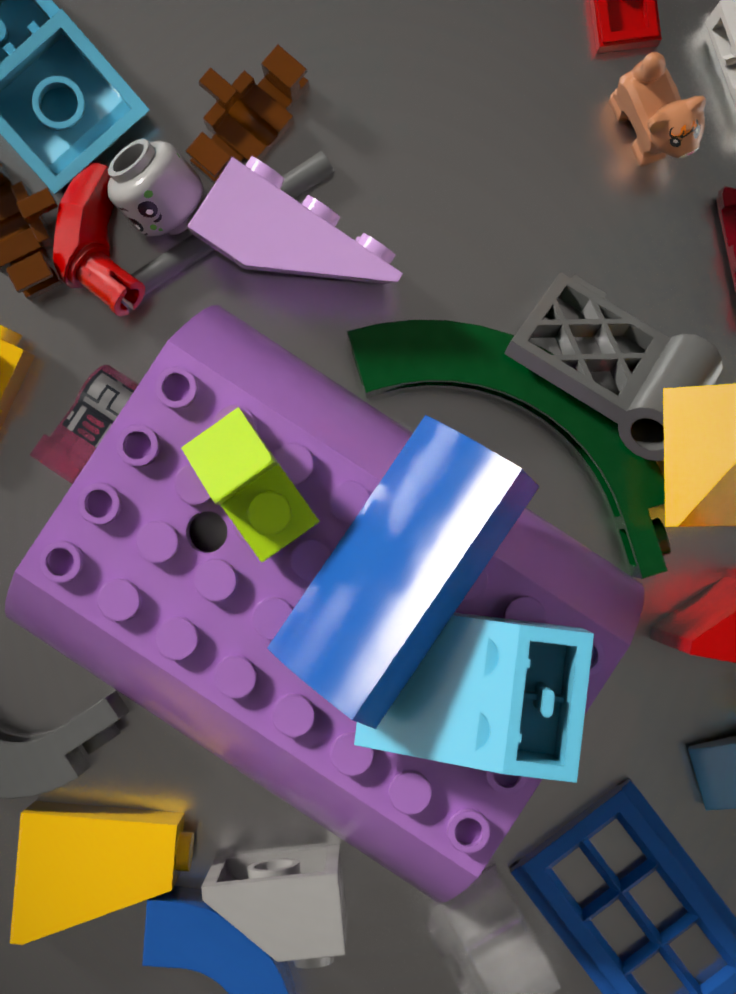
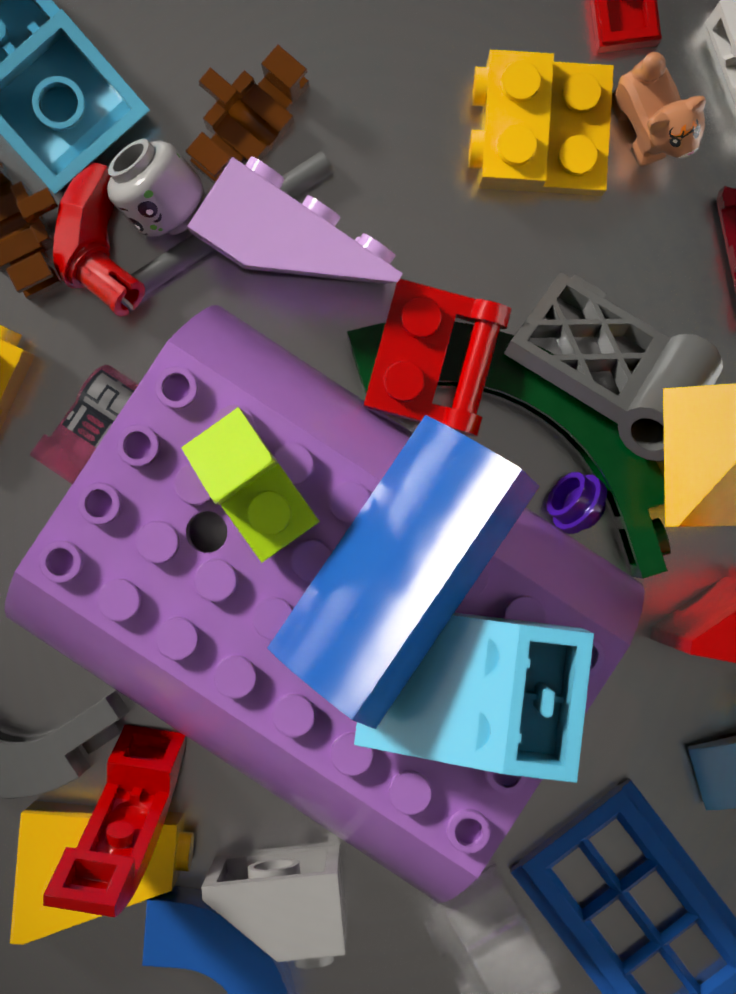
none -> red slope [43,724,186,918]
none -> red plate [363,279,512,437]
none -> yellow plate [468,49,614,196]
none -> dark purple plate [547,472,607,534]

